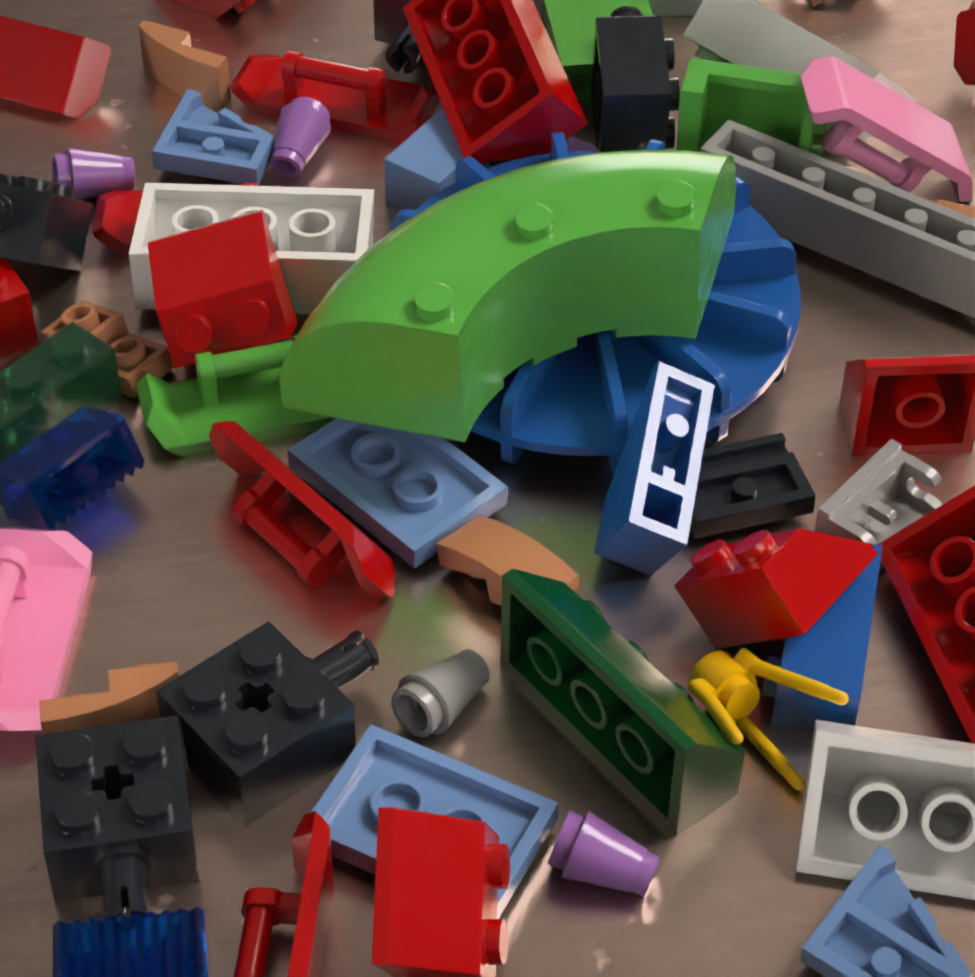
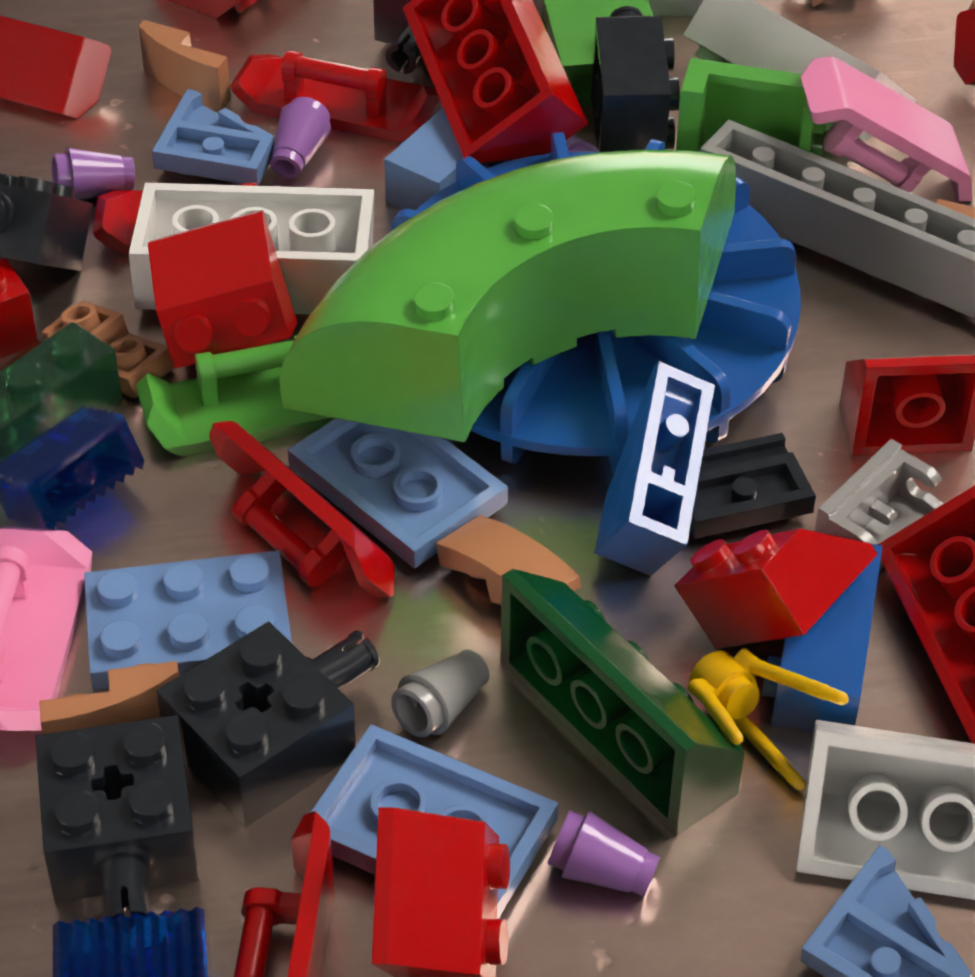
none -> medium blue plate [84,550,292,690]

